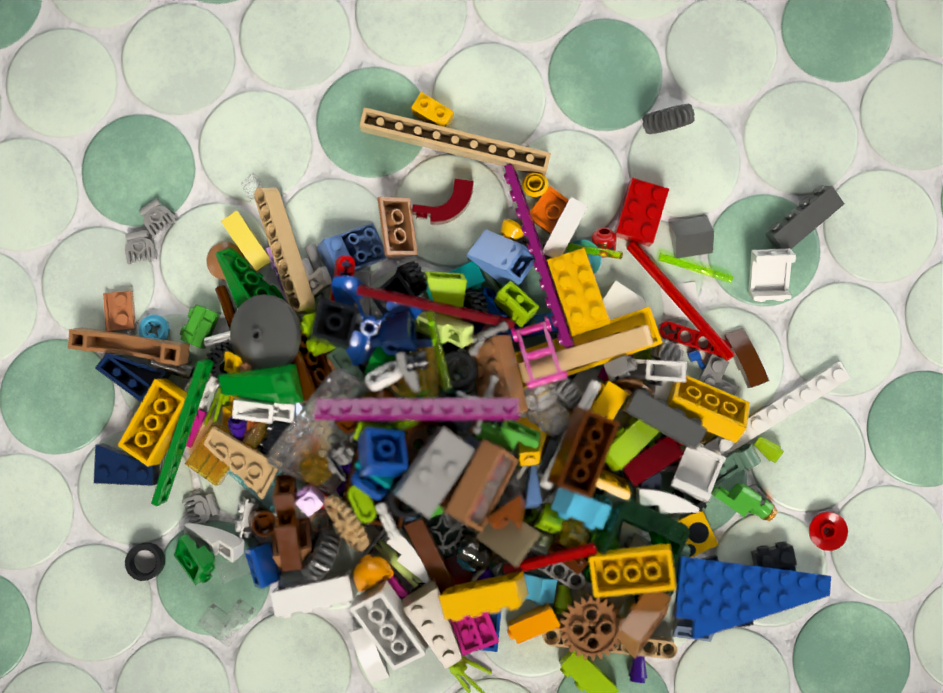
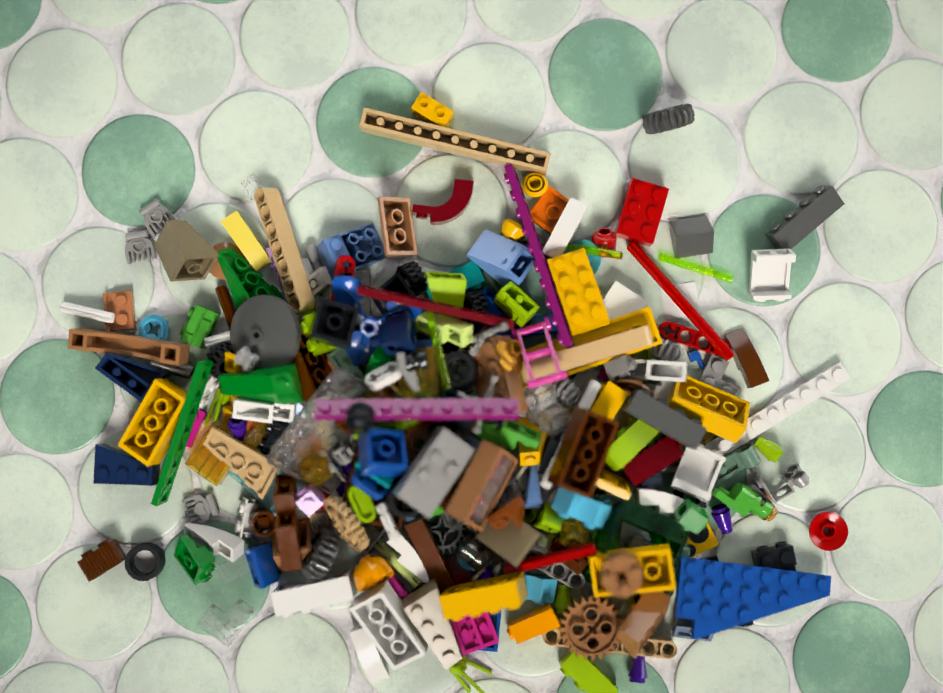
none -> white axle [60,302,115,323]
none -> reddish brown brick [77,539,126,582]
none -> dark tan slope [154,220,219,282]
none -> light grey wheel [234,346,260,372]
none -> black wheel [345,402,376,435]
none -> pearl gold plate [494,339,523,374]
none -> medium nougat brick [601,550,643,598]
none -> brick [674,498,710,534]
none -> dark purple cone [711,504,733,534]
none -> light grey piece [754,464,809,503]

